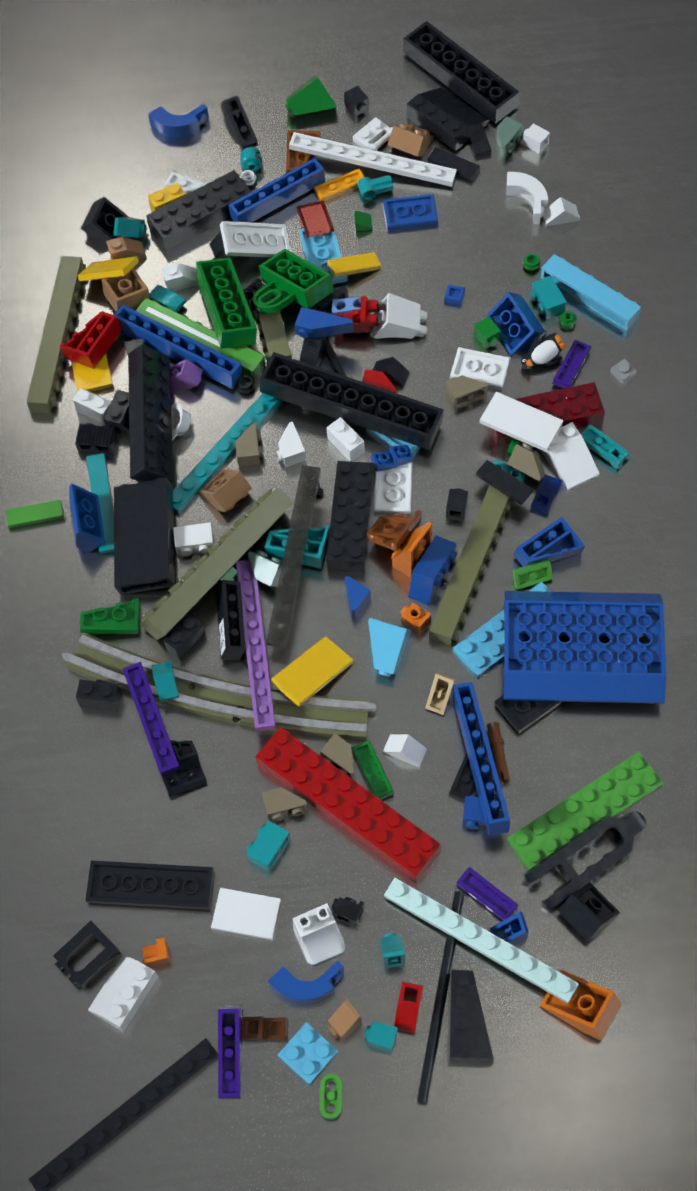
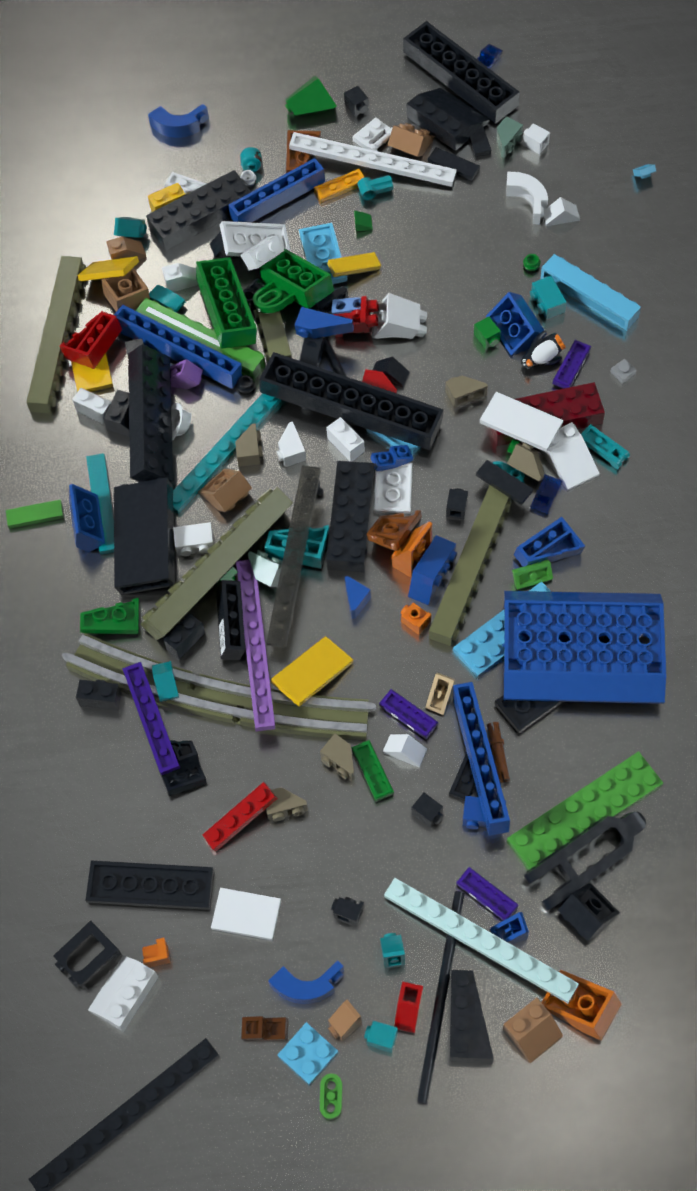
black brick [75,423,117,454] -> none
black slope [80,197,129,242] -> none
dark purple slope [218,1005,242,1098] -> none
black slope [220,95,258,148] -> none
teal brick [246,820,291,872] -> none
red brick [255,727,441,883] -> none
white hips [293,903,346,966] -> none
clear red piece [296,200,334,237] -> none
medium azure slope [368,618,412,677] -> none
blue tile [383,194,438,231] -> none
blue tile [444,284,465,305] -> none
white tile [450,347,511,391] -> none
green plate [559,311,577,328] -> none
none -> red plate [202,782,278,851]
none -> white brick [241,235,284,270]
none -> dark purple plate [379,689,438,739]
none -> black brick [411,792,444,828]
none -> clear blue slope [477,44,503,69]
none -> medium nougat slope [502,997,563,1064]
none -> medium azure plate [633,164,656,179]

